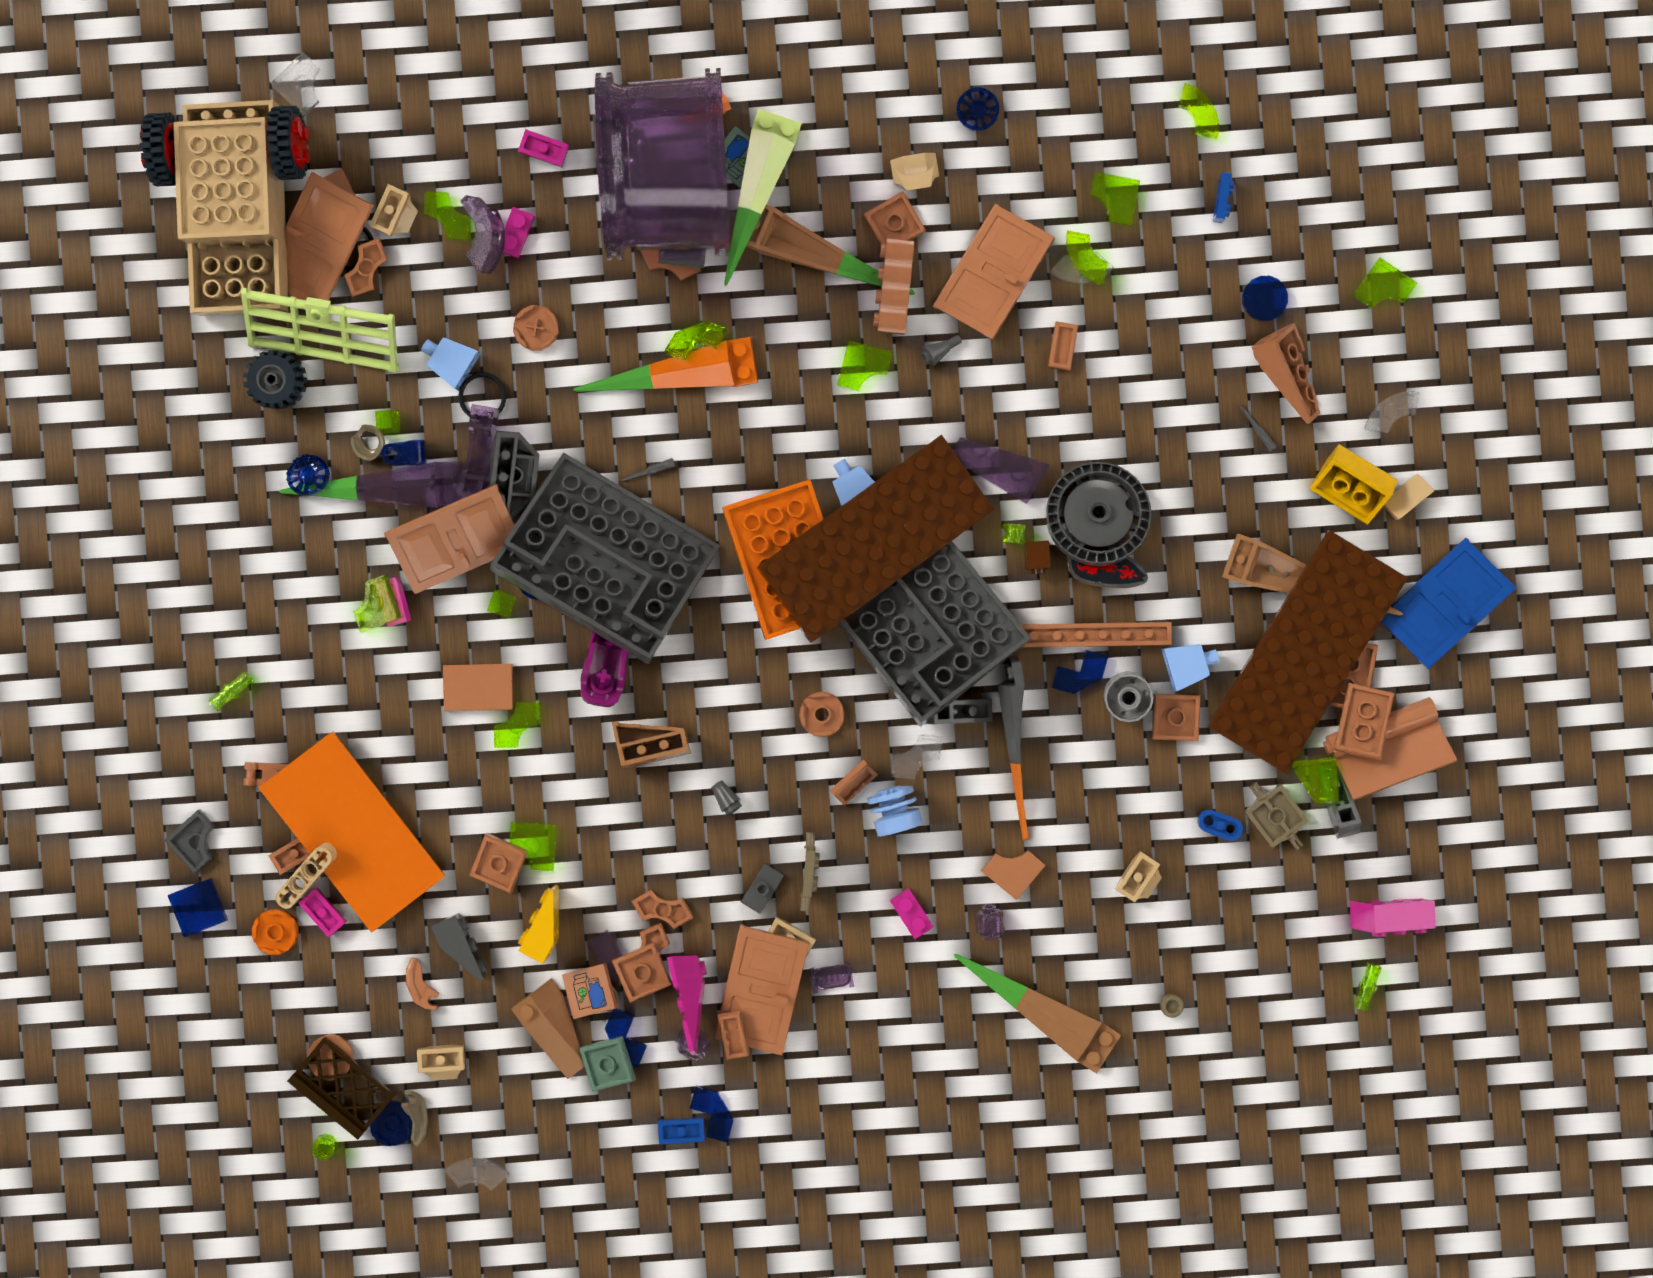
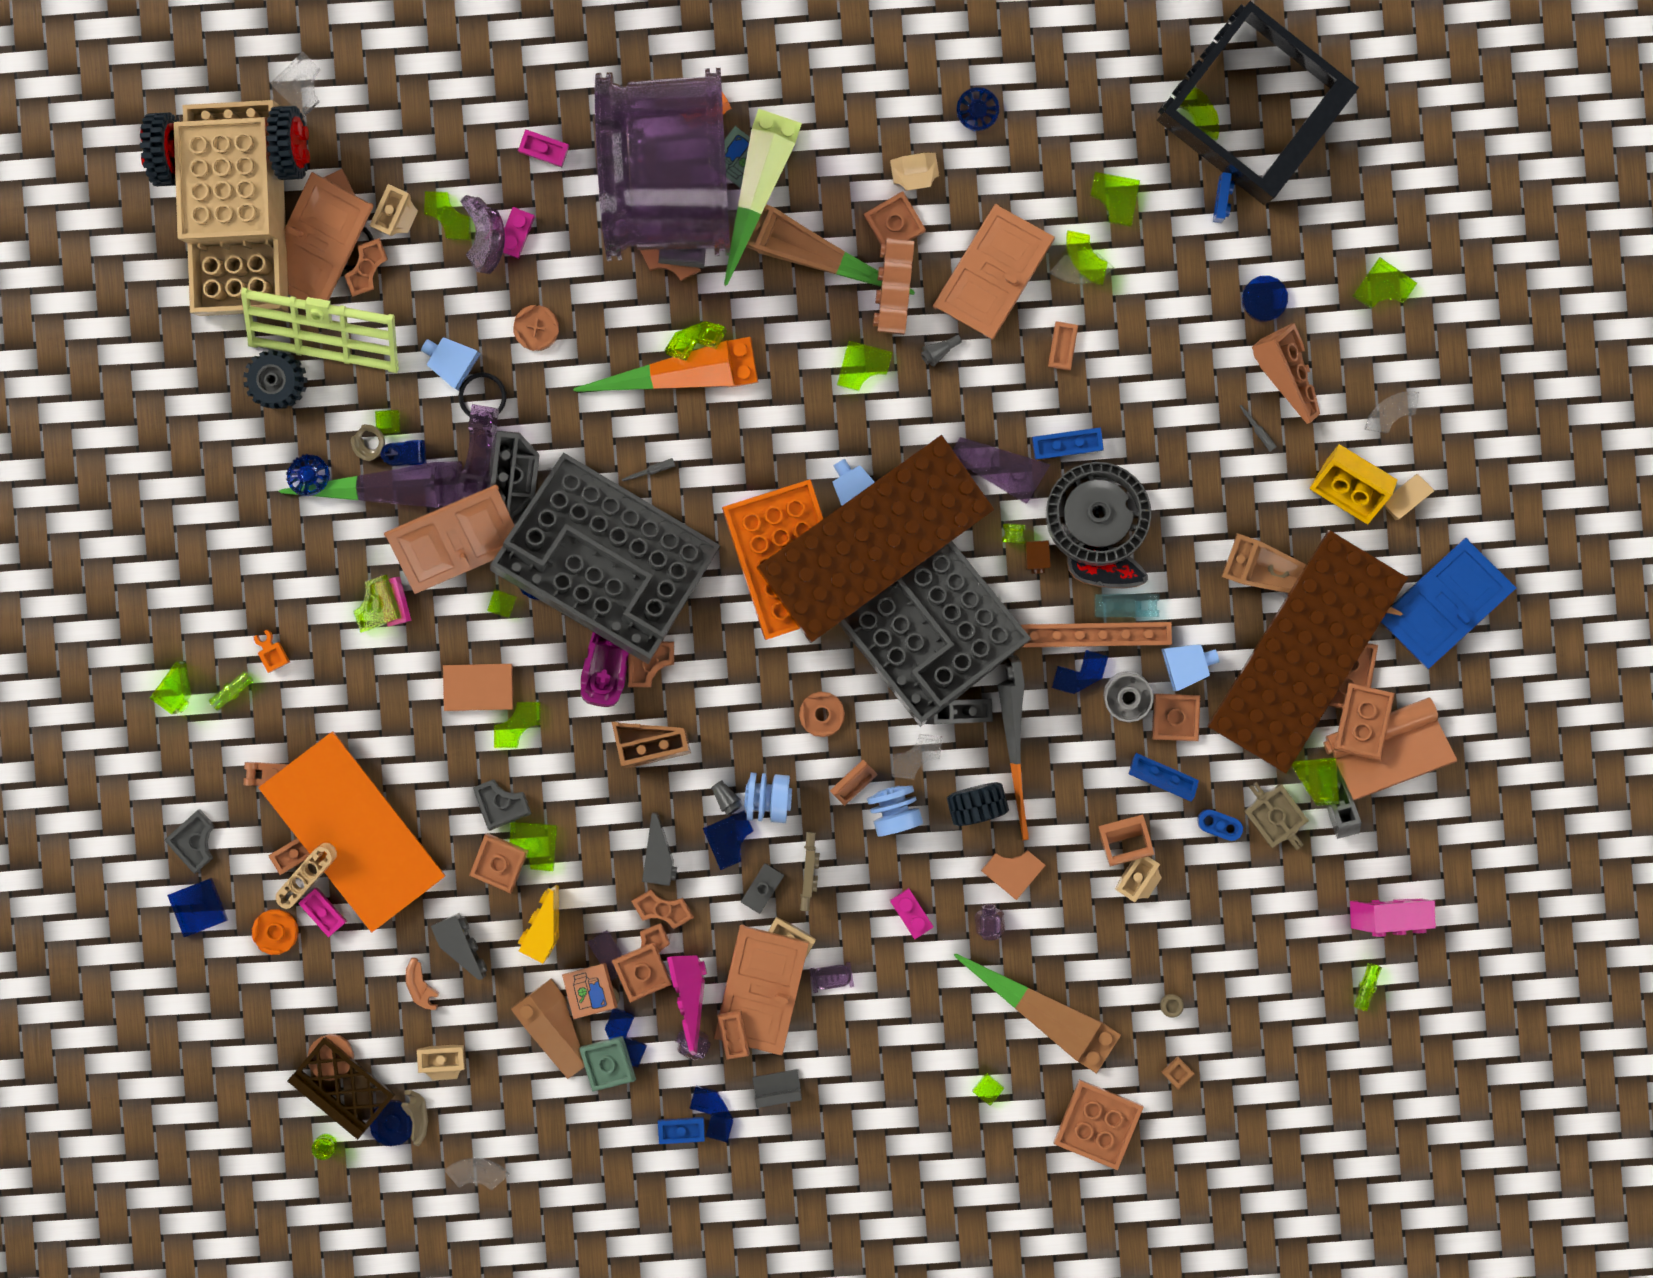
none -> clear neon green slope [150,661,191,714]
none -> orange plate [254,630,290,673]
none -> dark grey tile [473,779,532,831]
none -> nougat tile [628,642,674,687]
none -> dark grey slope [642,812,677,886]
none -> clear blue tile [703,810,754,870]
none -> light blue wheel [744,772,792,823]
none -> dark grey panel [752,1069,802,1108]
none -> black wheel [947,782,1009,826]
none -> clear neon green plate [972,1073,1005,1106]
none -> blue plate [1032,427,1104,460]
none -> nougat plate [1053,1079,1144,1170]
none -> clear light blue plate [1095,594,1160,617]
none -> nougat tile [1098,815,1154,867]
none -> blue plate [1128,753,1199,801]
none -> black door [1157,1,1359,205]
none -> medium nougat tile [1161,1056,1194,1089]

